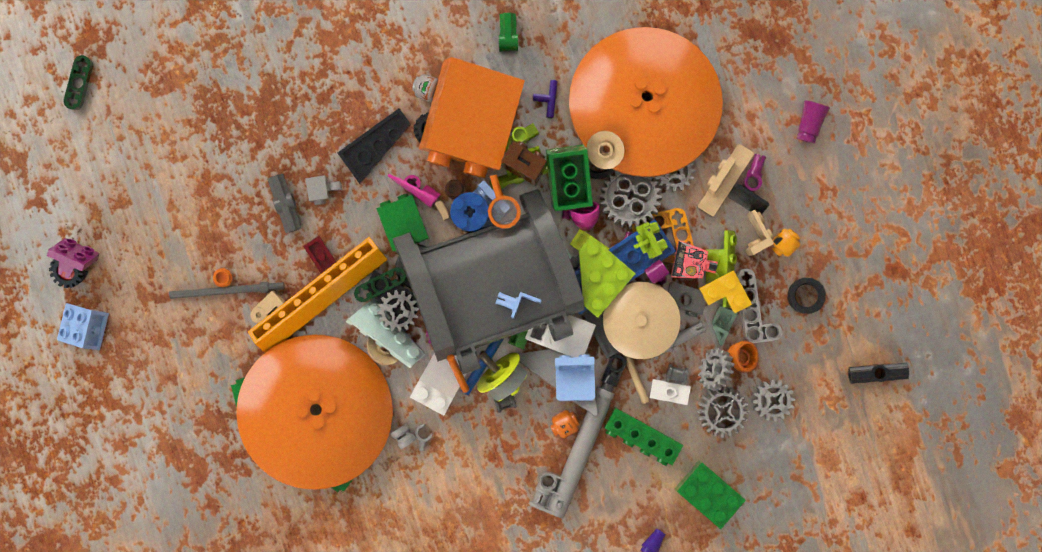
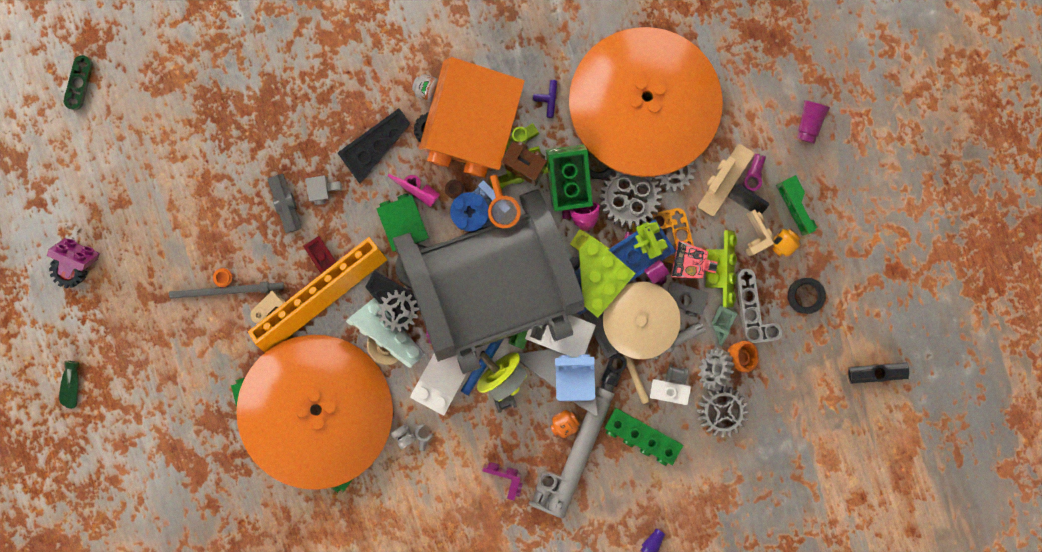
light blue bracket [57,303,109,350] -> none
dark green beam [354,267,407,302] -> none
tan tile [435,200,450,221] -> none
orange bar [447,354,469,393] -> none
light blue bracket [495,292,542,319] -> none
green piece [499,13,518,52] -> none
tan dish [587,131,625,169] -> none
green brick [675,460,746,529] -> none
yellow plate [699,270,752,314] -> none
light grey gear [752,379,795,422] -> none
none -> dark green piece [59,360,79,409]
none -> magenta bracket [482,462,523,501]
none -> green piece [776,175,818,236]

